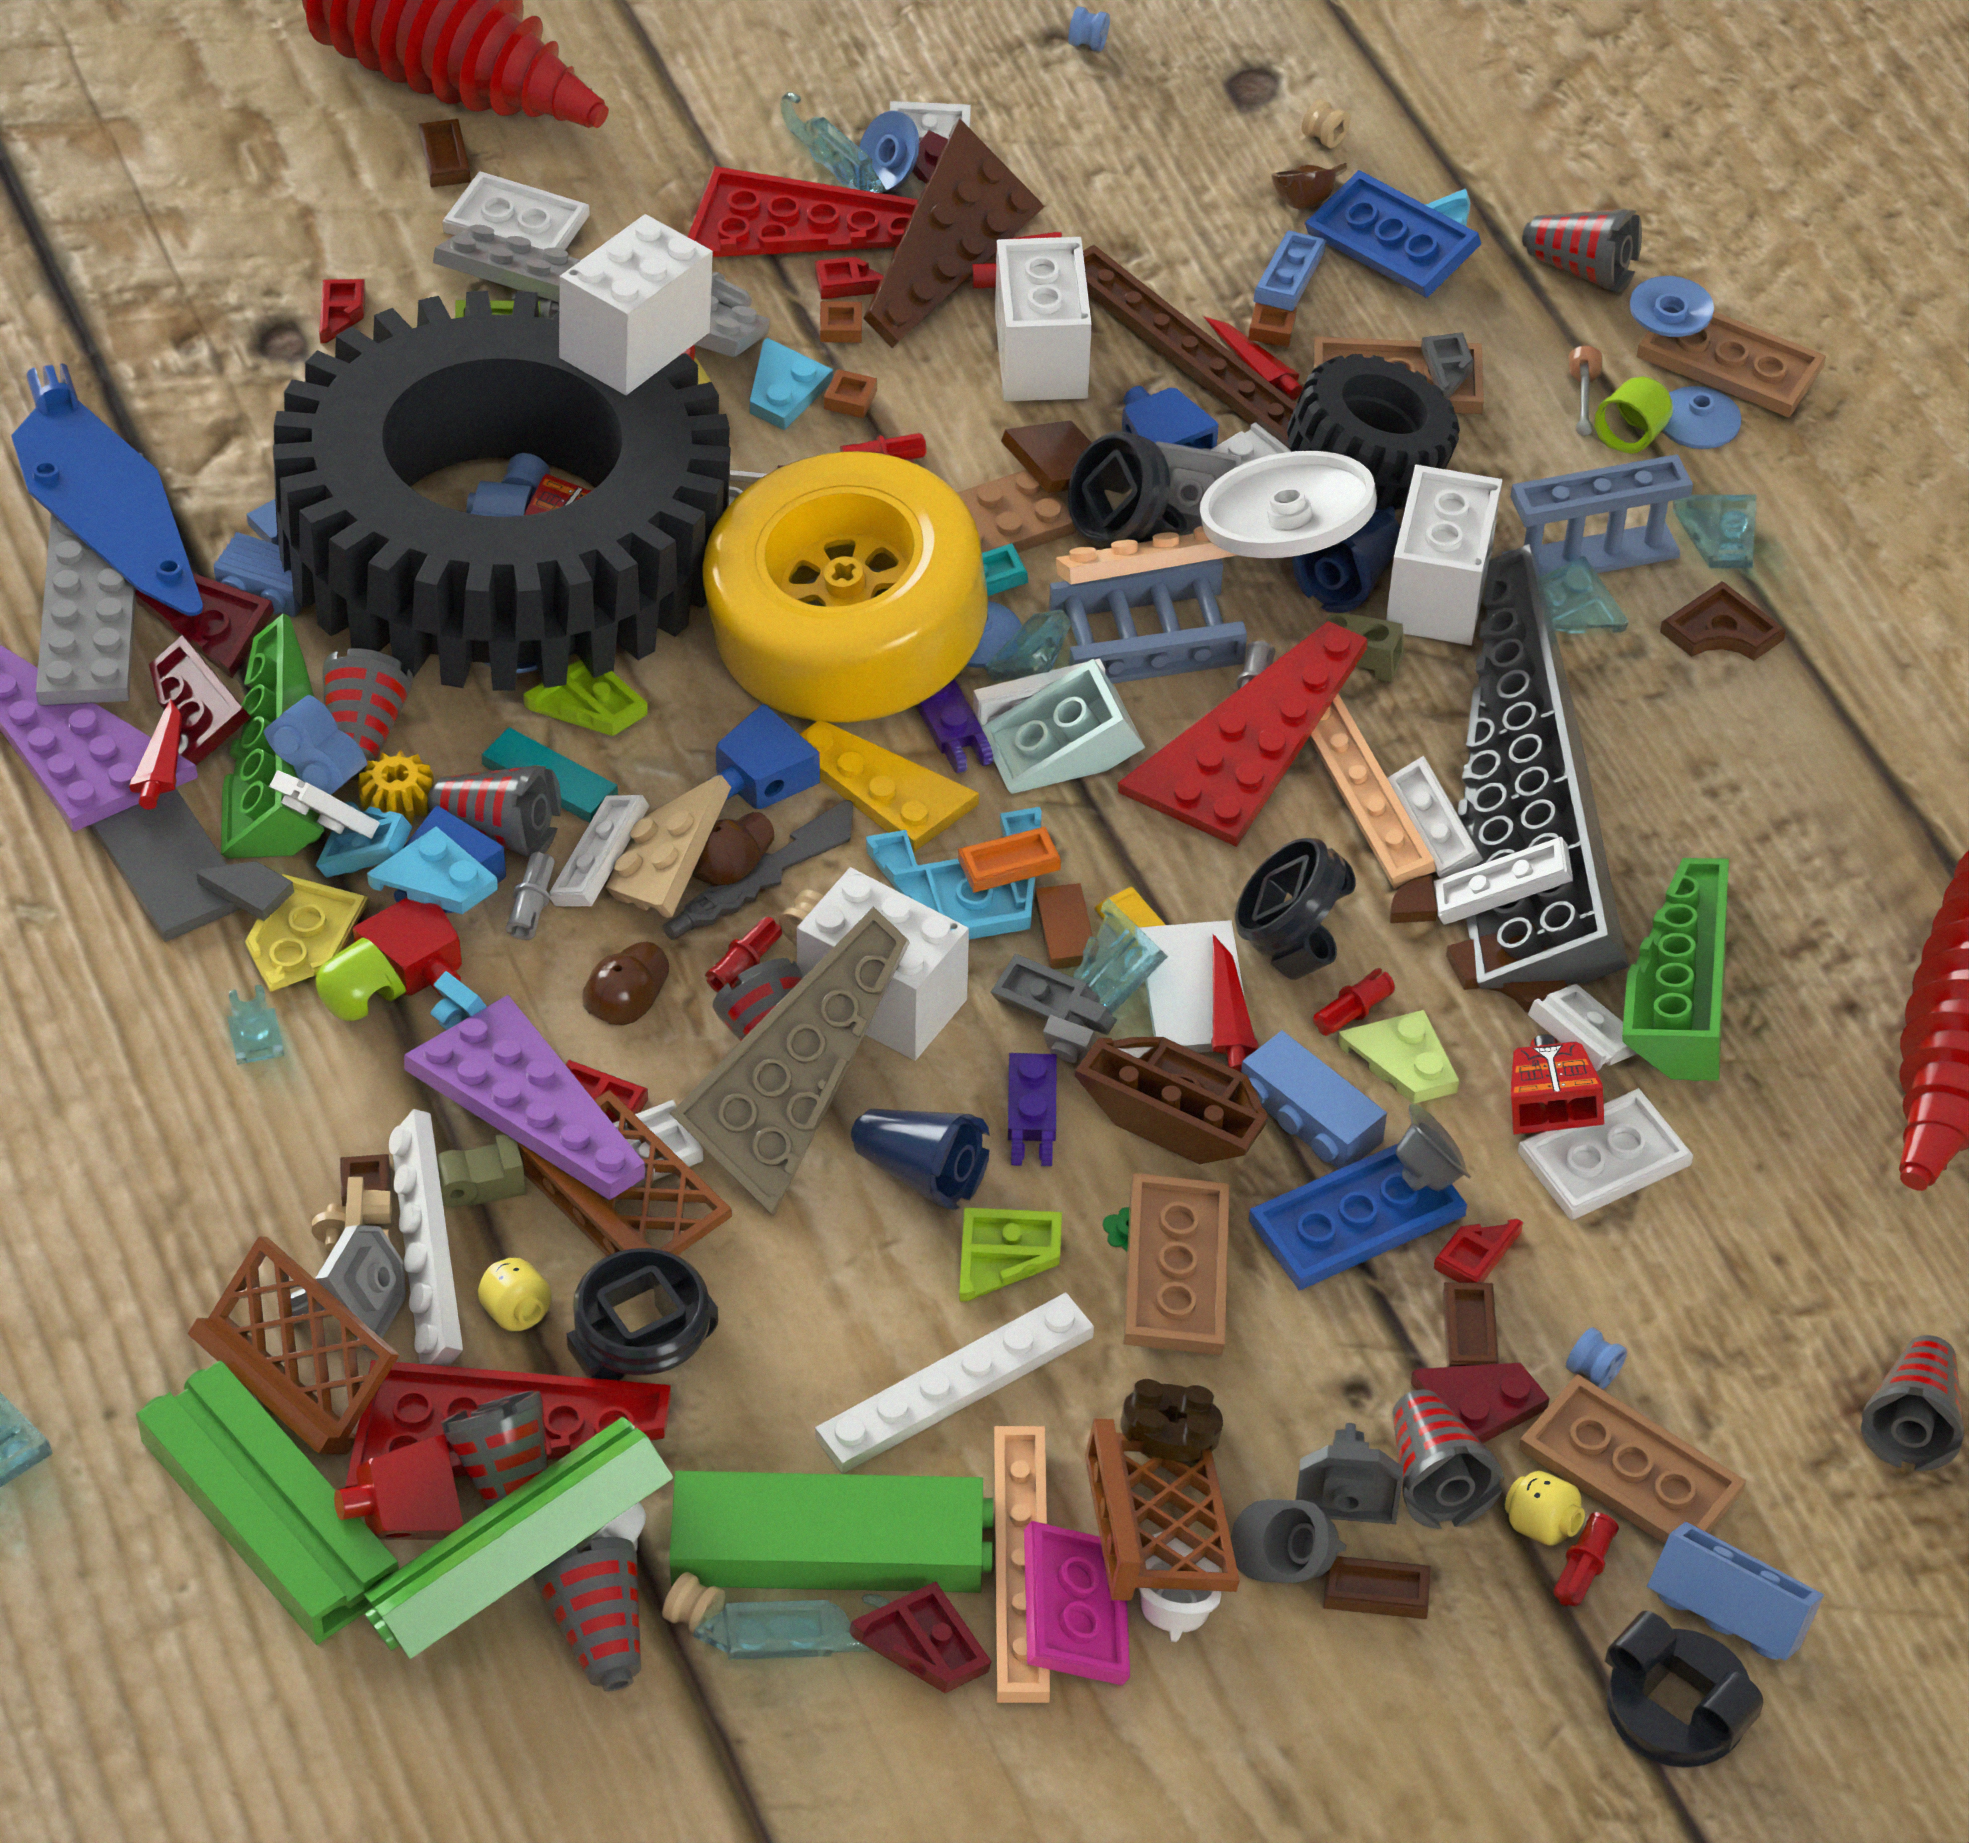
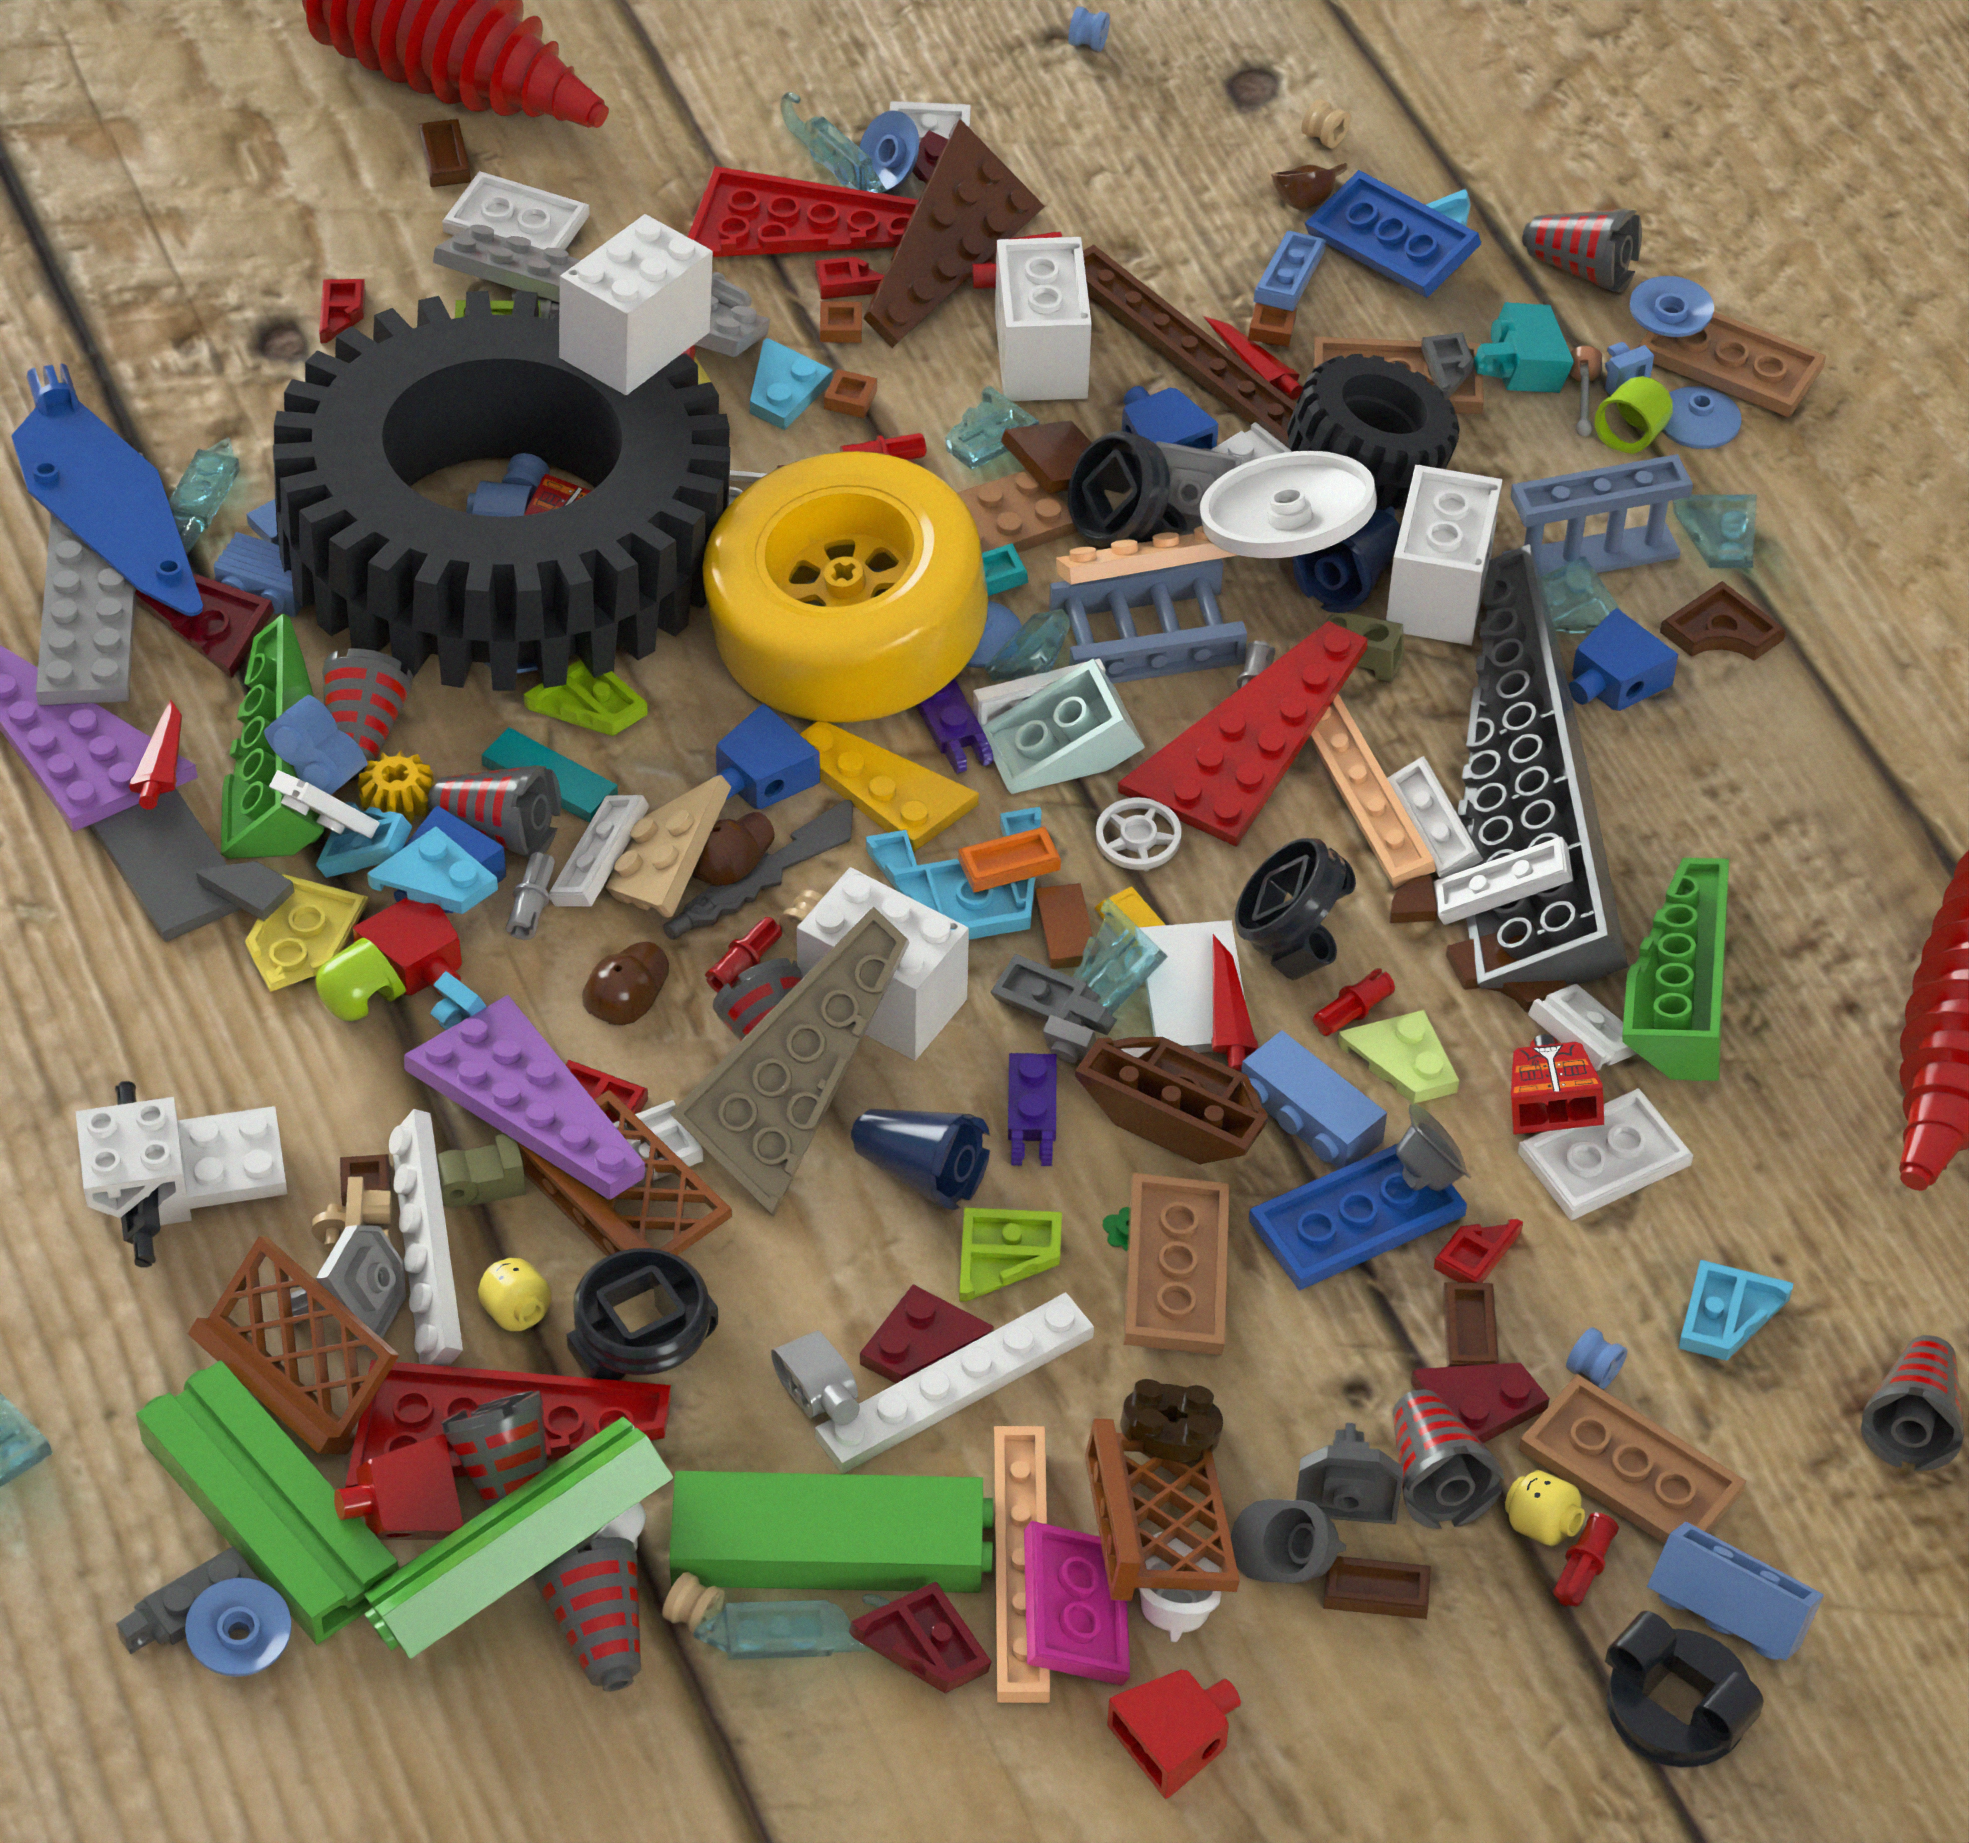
wing [149,635,251,766] -> none
clear light blue plate [227,985,284,1065] -> none
none -> white piece [75,1081,288,1268]
none -> dark grey hinge [116,1546,260,1654]
none -> clear light blue plate [168,437,240,555]
none -> medium blue dish [185,1578,292,1677]
none -> light grey piece [771,1330,860,1425]
none -> dark red wing [860,1284,994,1383]
none -> clear light blue wing [945,386,1039,470]
none -> white wheel [1096,797,1181,871]
none -> red torso [1107,1669,1241,1799]
none -> teal hinge [1473,302,1574,393]
none -> blue torso [1569,608,1679,711]
none -> medium blue tile [1605,342,1654,395]
none -> medium azure wing [1678,1260,1794,1361]

